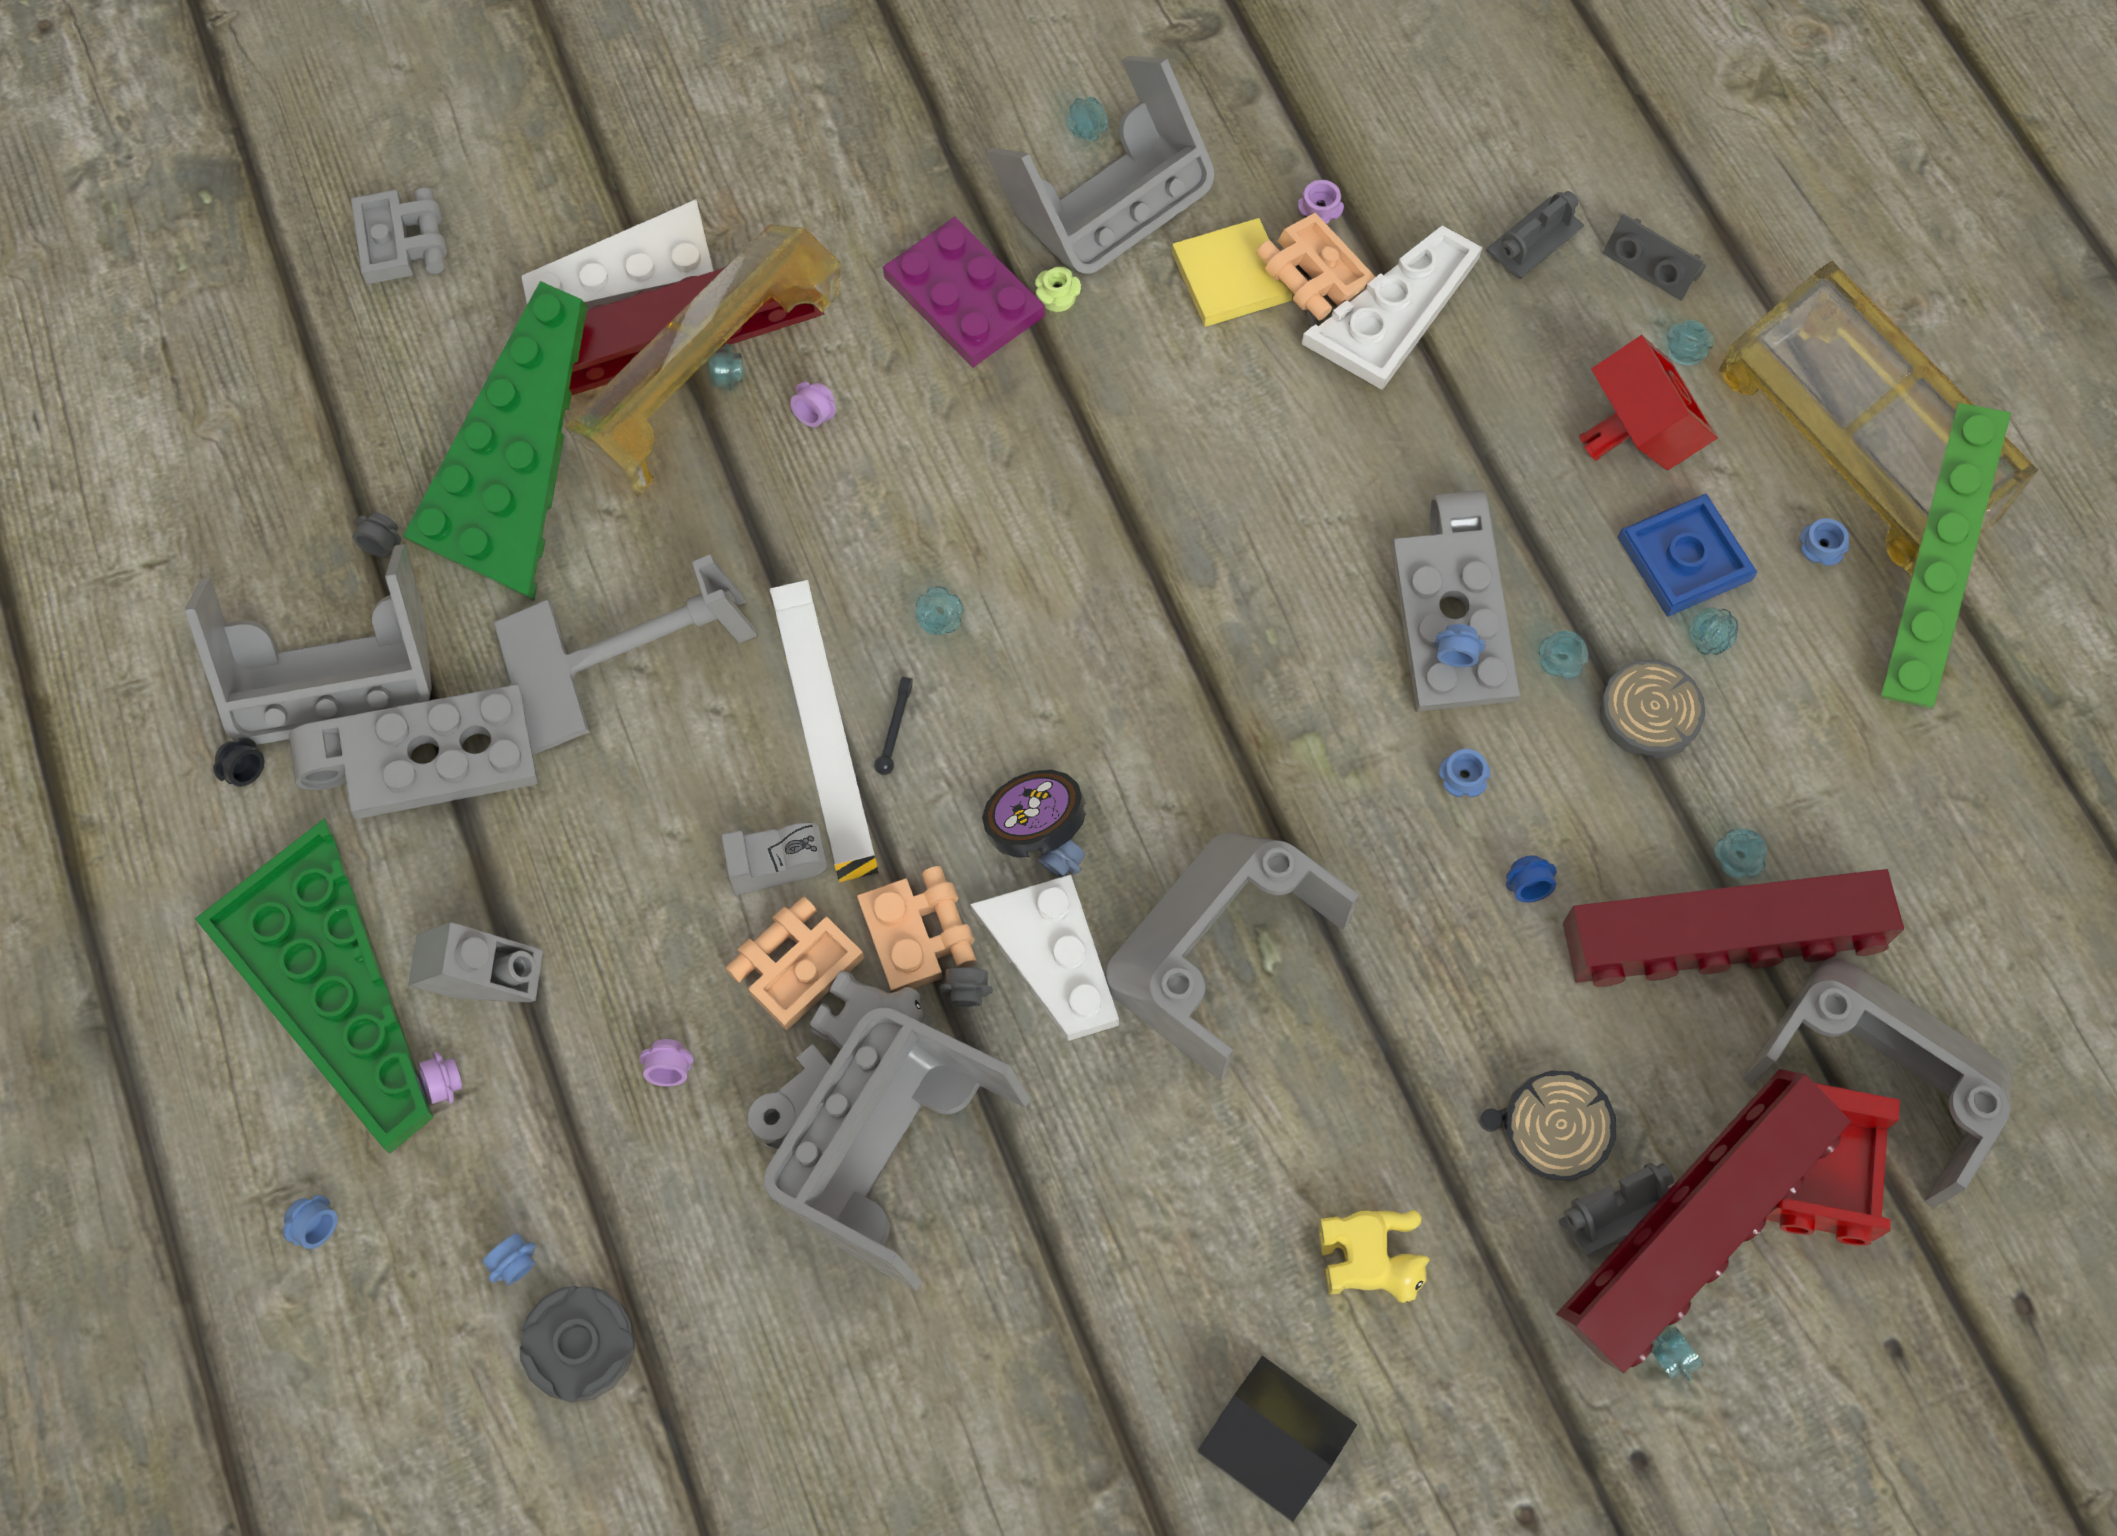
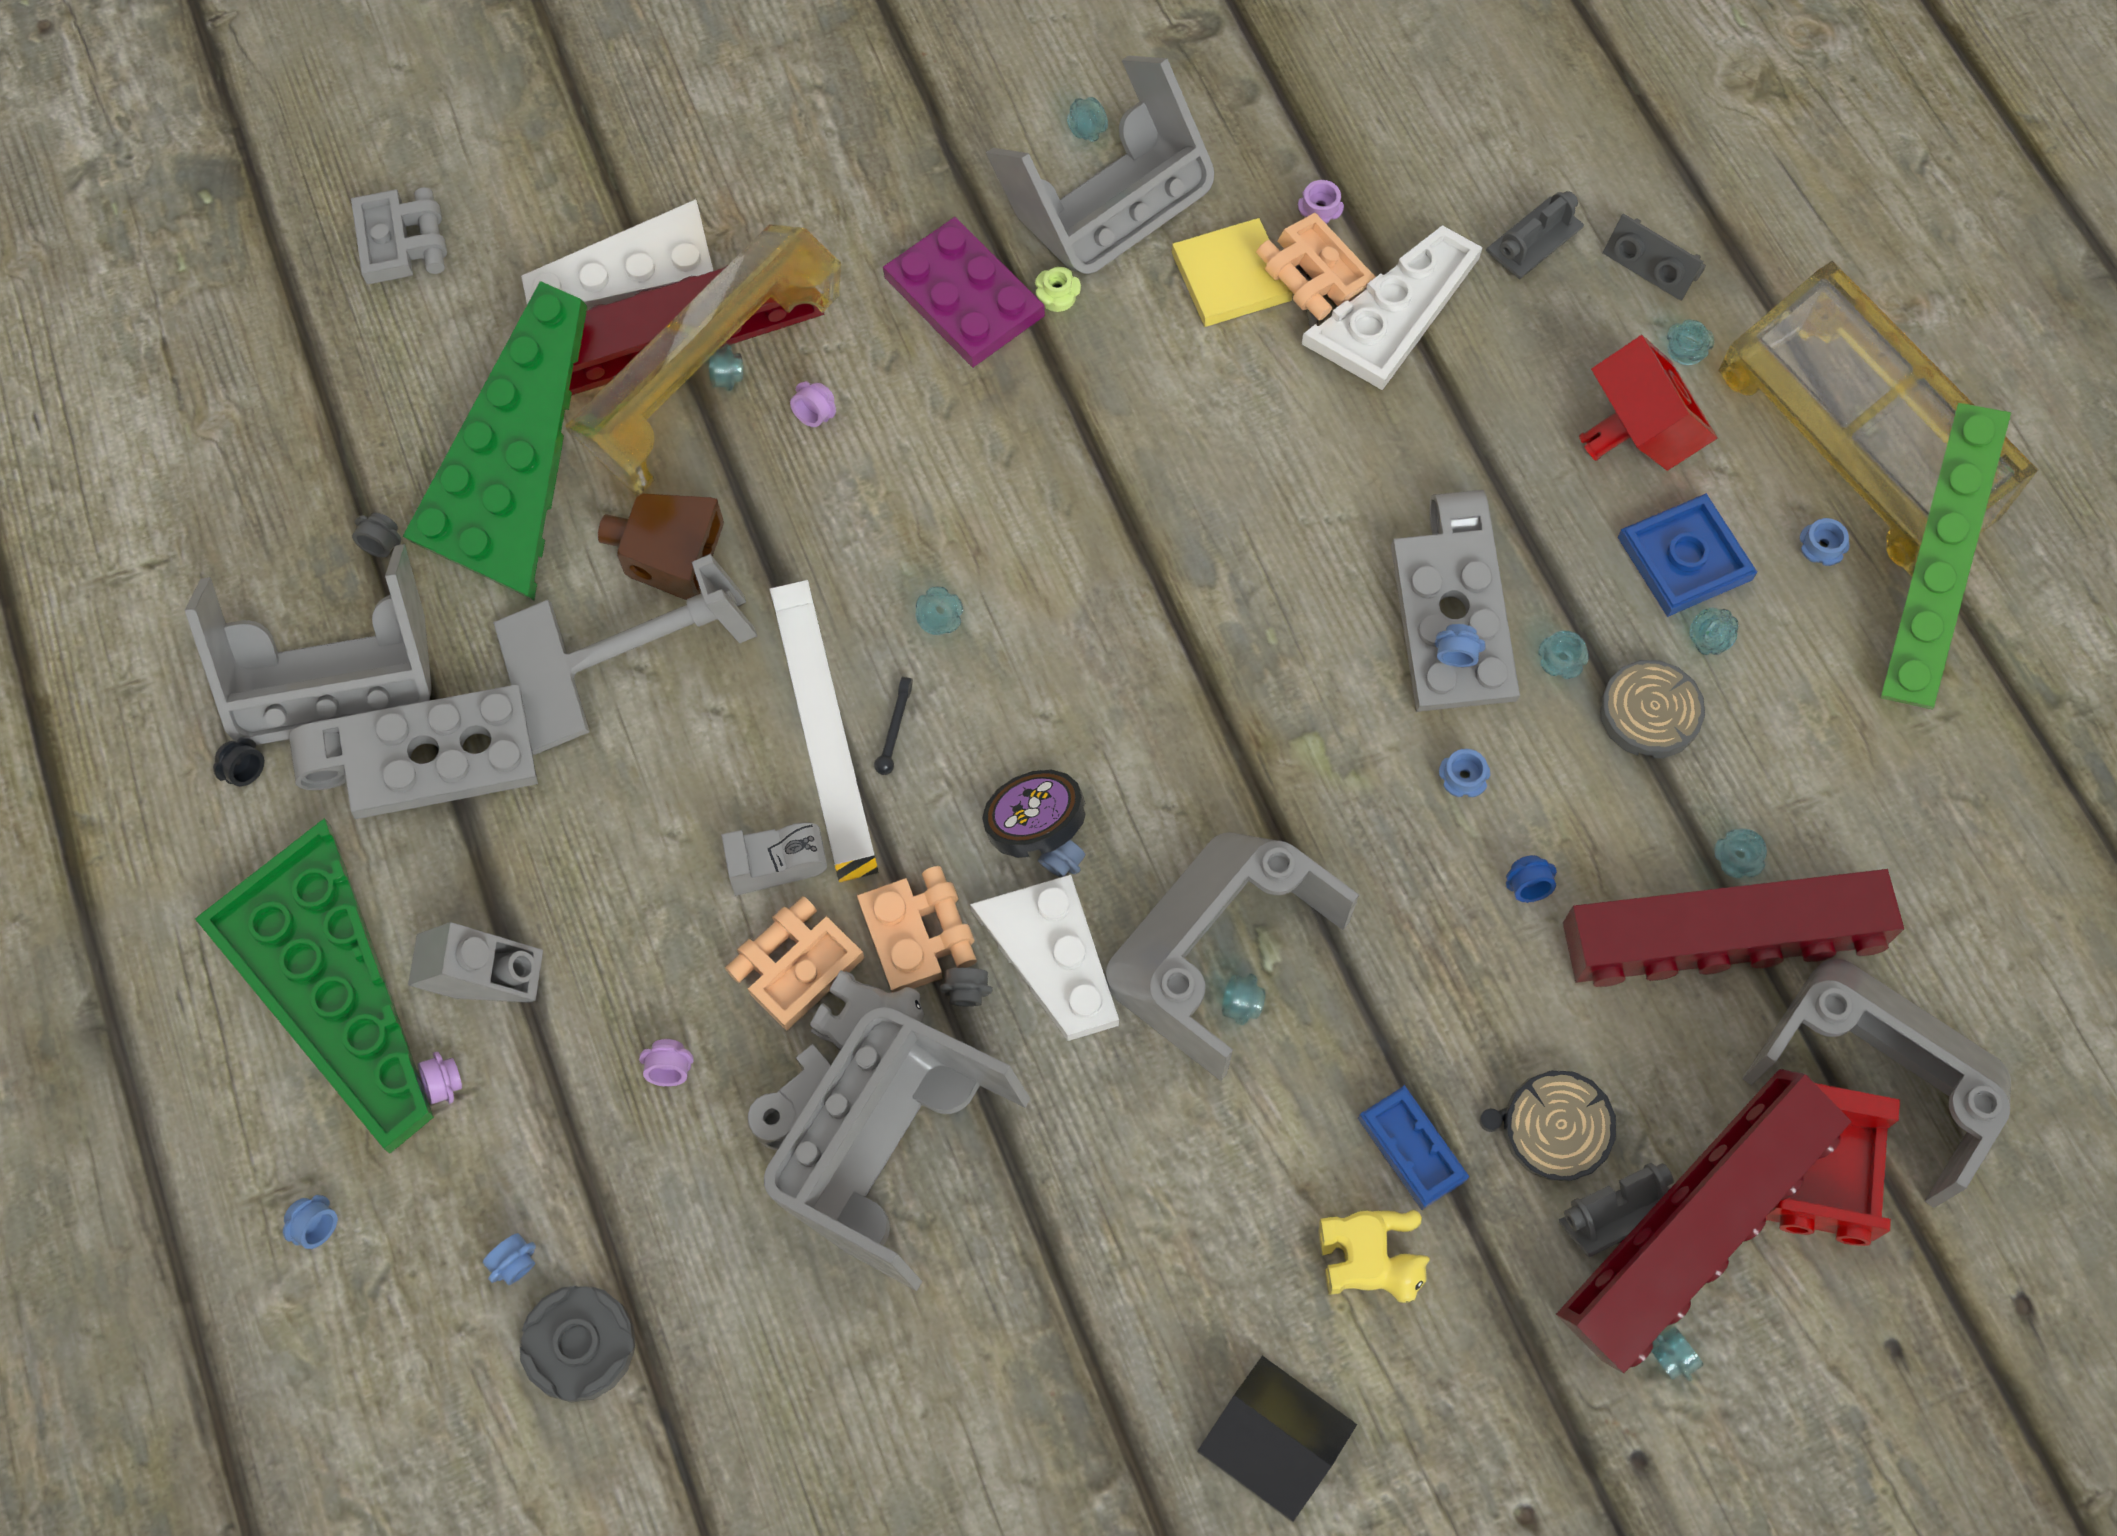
none -> reddish brown torso [598,493,724,600]
none -> clear light blue plate [1222,973,1265,1025]
none -> blue plate [1358,1085,1469,1210]

